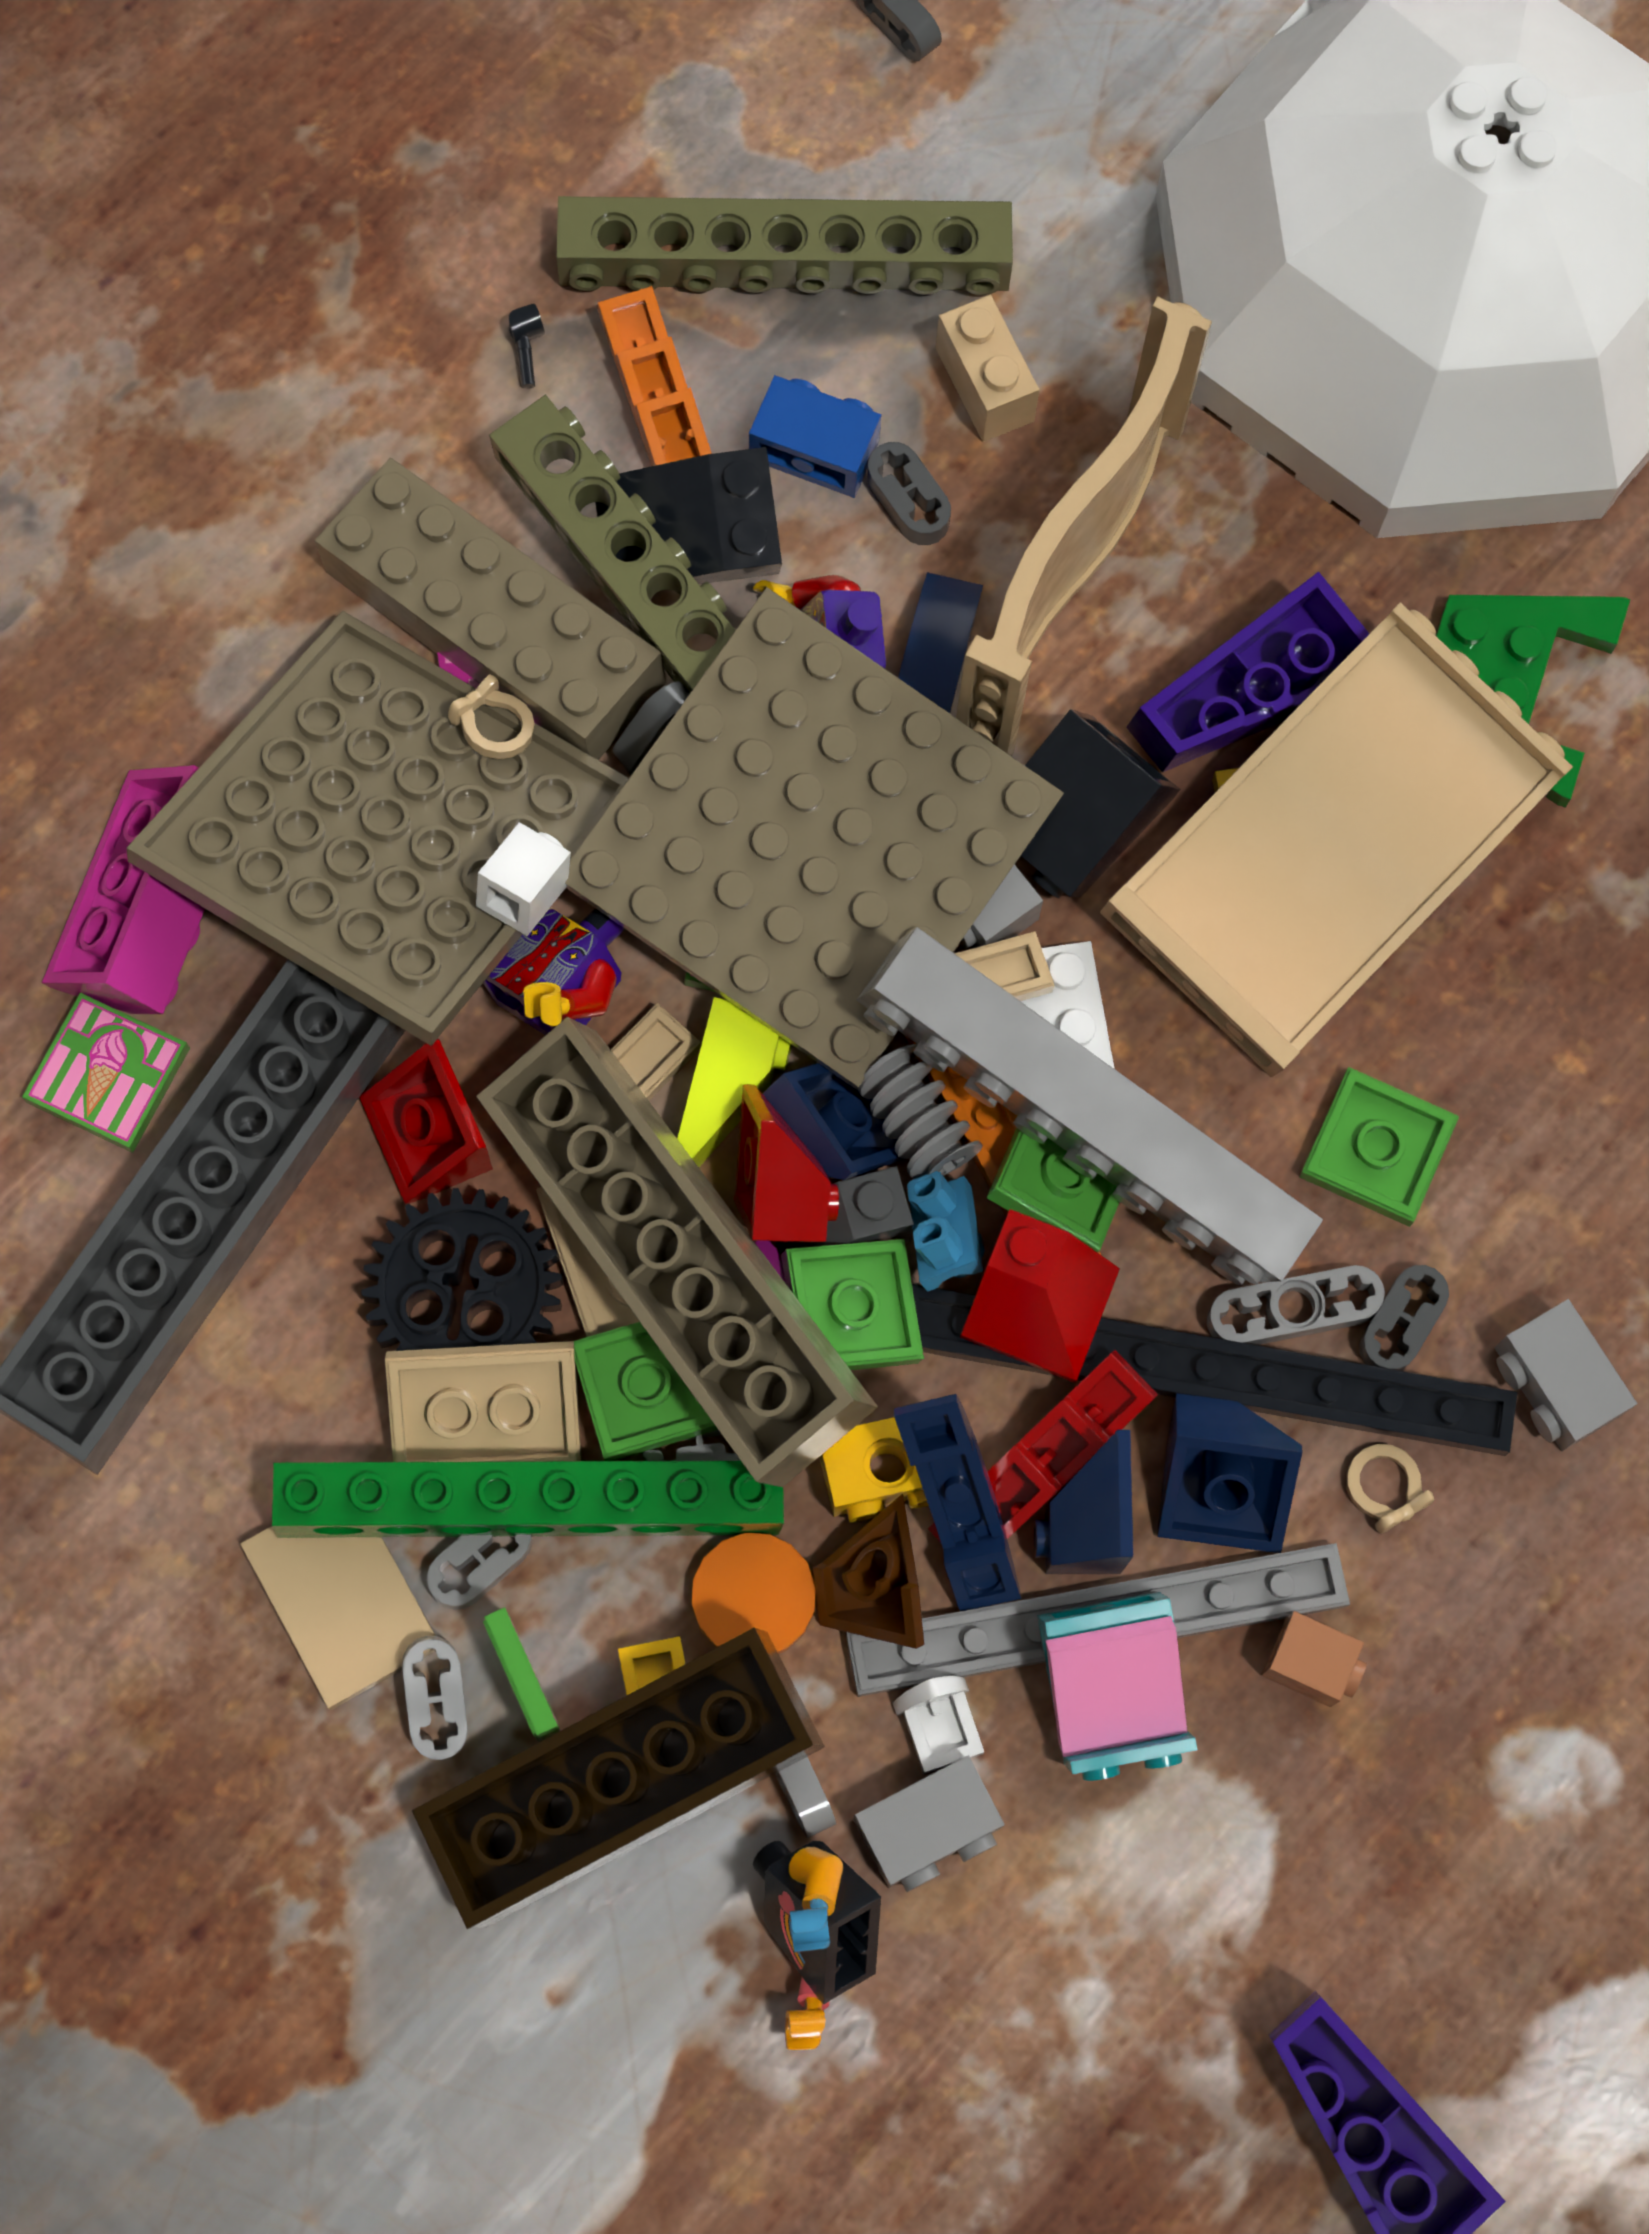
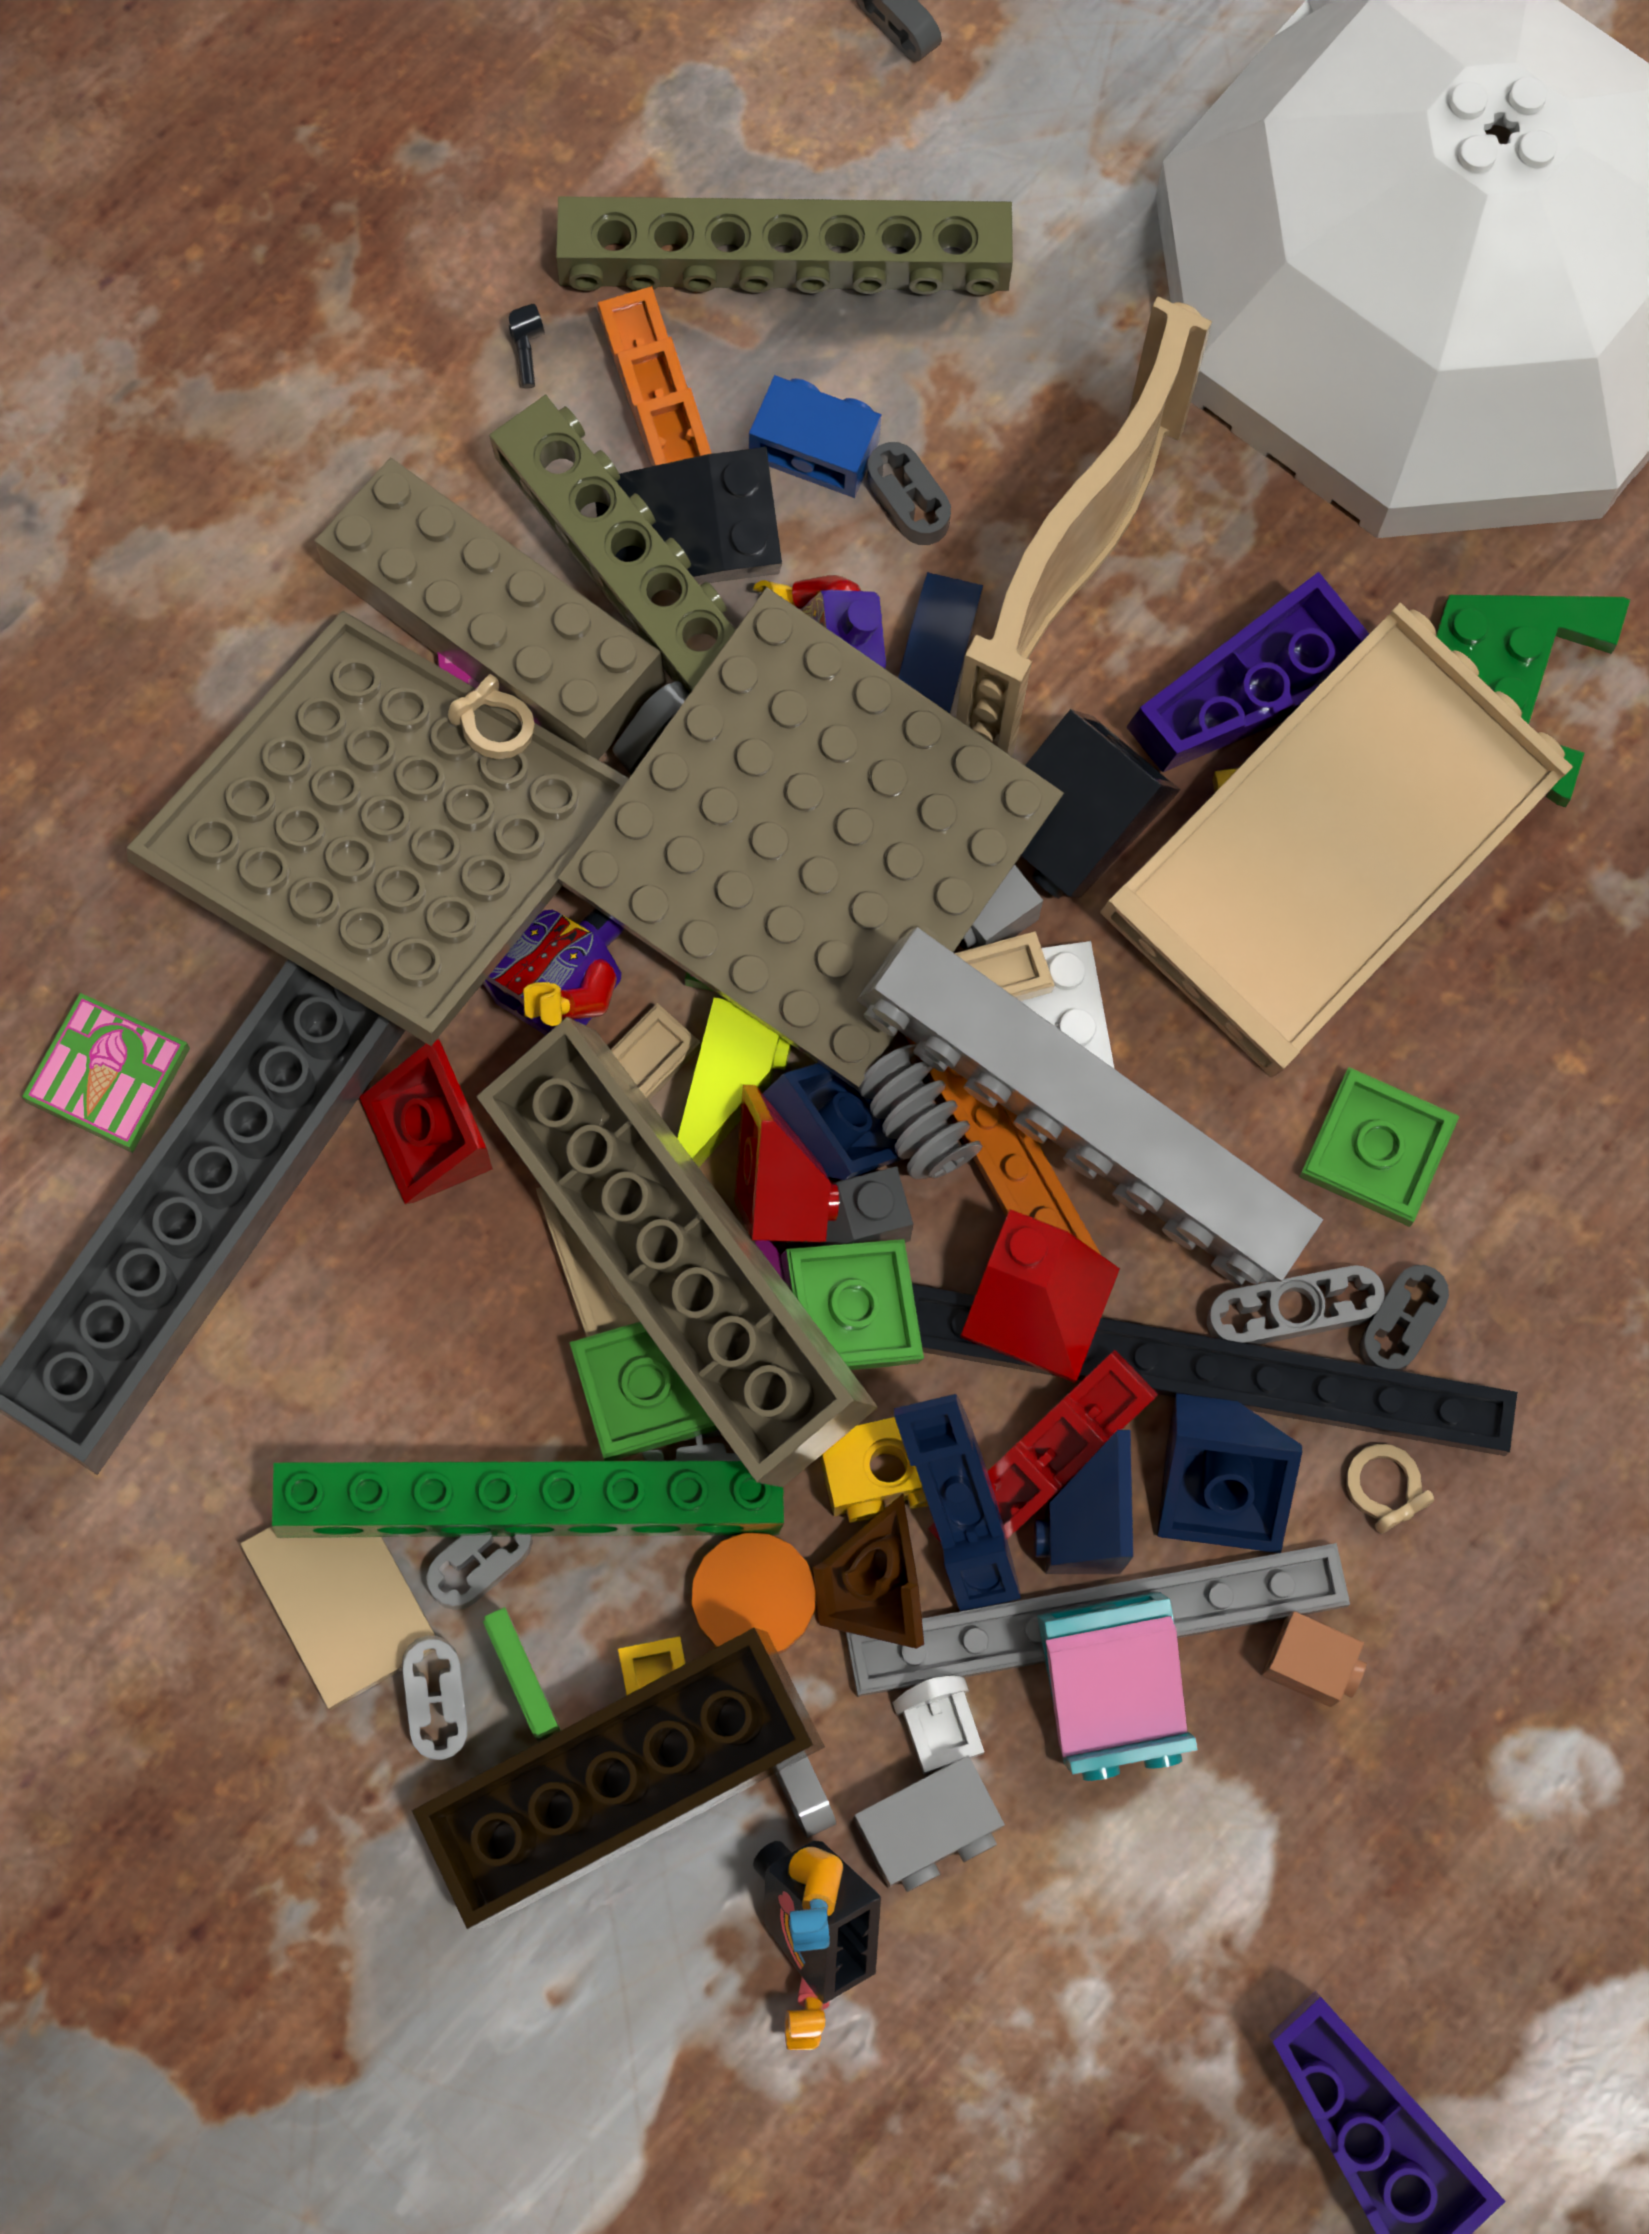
dark pink slope [42,765,205,1014] -> none
black gear [361,1188,563,1351] -> none
tan tile [385,1341,582,1462] -> none
white brick [476,822,571,936] -> none
dark azure hips [907,1171,985,1292] -> none
tan brick [935,294,1039,442] -> none
bright green tile [986,1128,1119,1252] -> none
light grey brick [1495,1299,1638,1452] -> none

